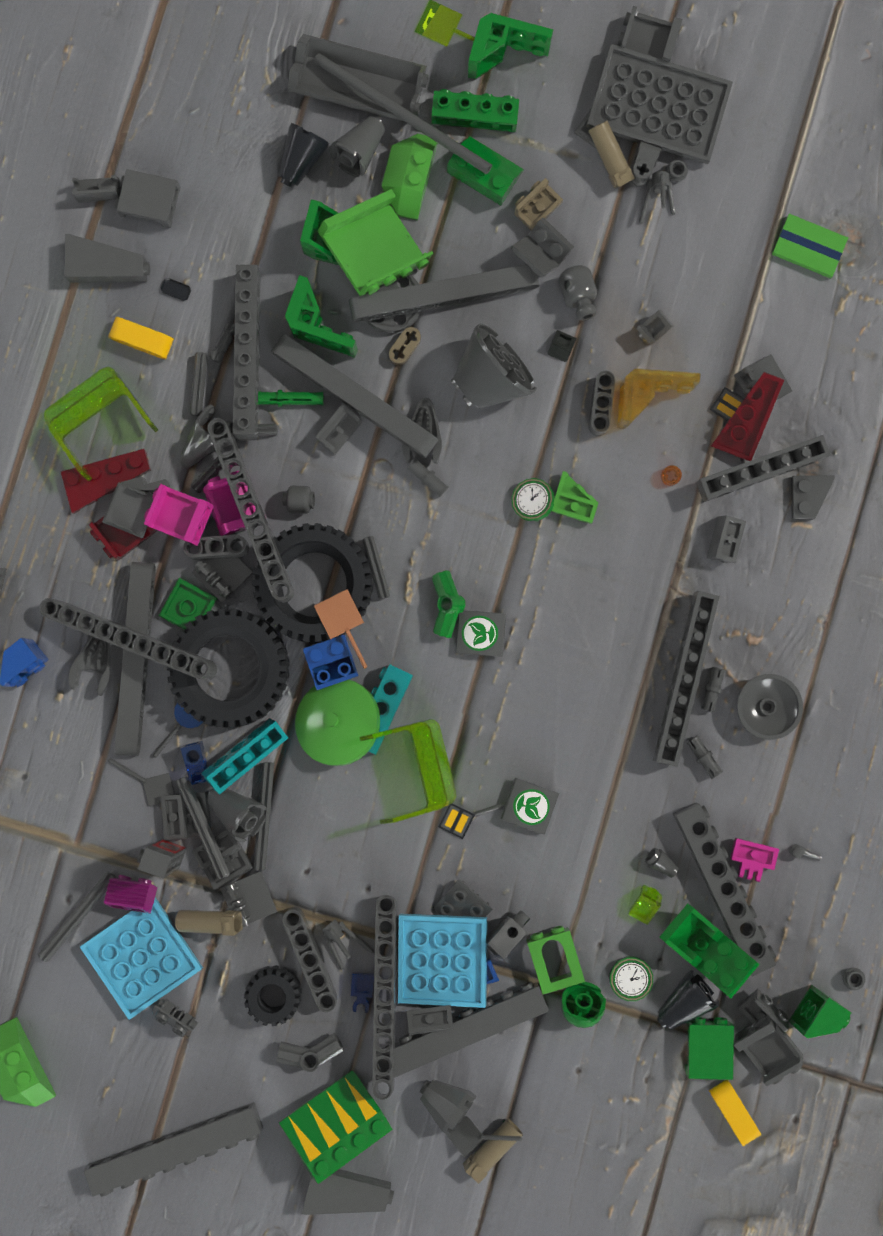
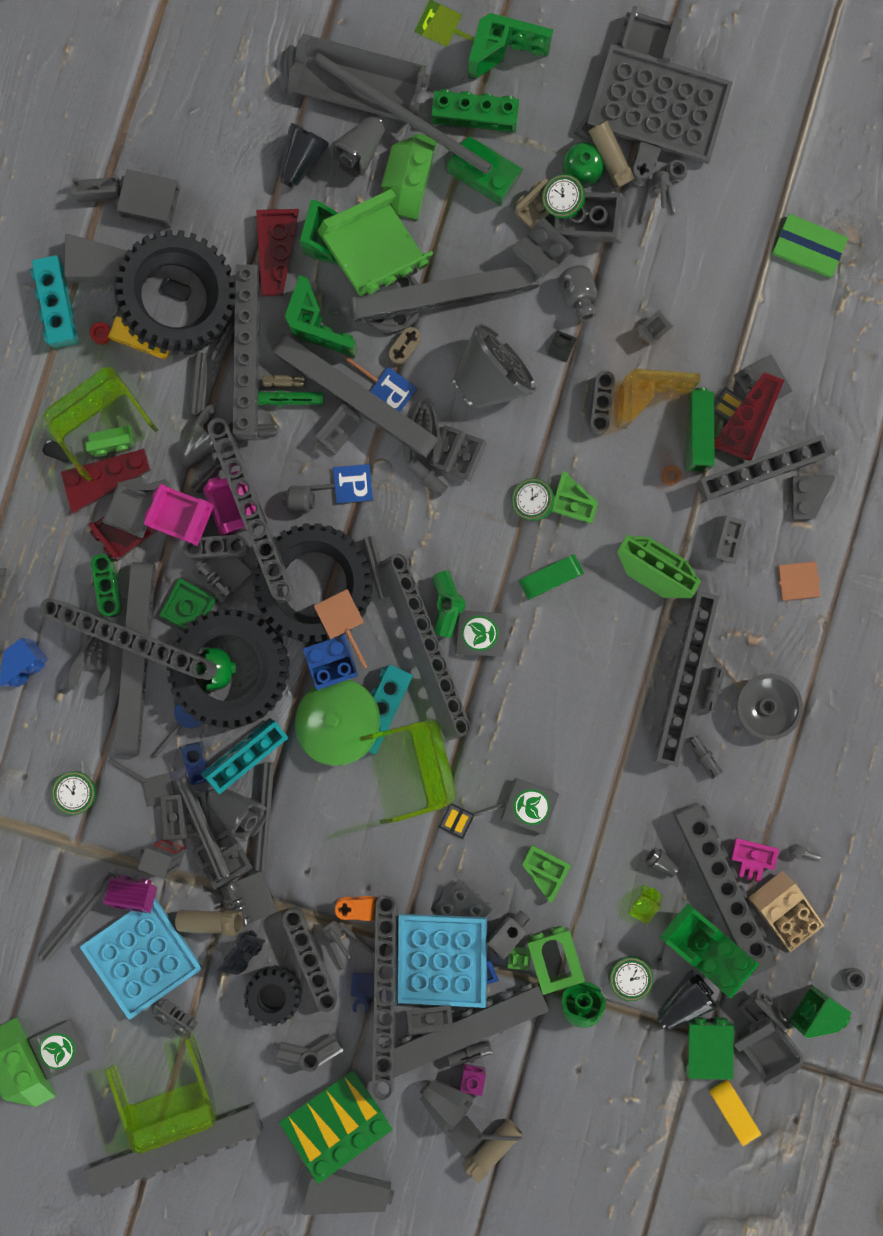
none -> slope [29,1019,90,1080]
none -> teal brick [30,255,79,349]
none -> black piece [42,440,73,463]
none -> tile [52,771,96,815]
none -> bright green bracket [85,426,135,457]
none -> red tile [89,322,111,345]
none -> green beam [91,554,122,617]
none -> clear neon green windscreen [105,1035,217,1154]
none -> black tyre [114,230,236,355]
none -> green cylinder [201,648,236,691]
none -> black hinge [218,930,265,975]
none -> dark red wing [256,209,299,297]
none -> dark tan axle [262,375,305,388]
none -> blue piece [308,464,373,504]
none -> orange piece [335,896,377,921]
none -> blue piece [344,356,418,412]
none -> dark grey beam [380,553,470,740]
none -> dark grey slope [428,425,487,482]
none -> dark grey pin [447,1040,493,1068]
none -> magenta brick [460,1063,486,1096]
none -> bright green tile [507,946,531,971]
none -> green beam [519,554,584,600]
none -> bright green wing [522,844,571,903]
none -> tile [542,174,586,219]
none -> dark grey slope [554,192,626,243]
none -> green cylinder [562,142,605,188]
none -> bright green wedge [617,535,701,598]
none -> green slope [685,387,715,472]
none -> tan slope [749,871,824,953]
none -> nougat piece [778,561,821,601]

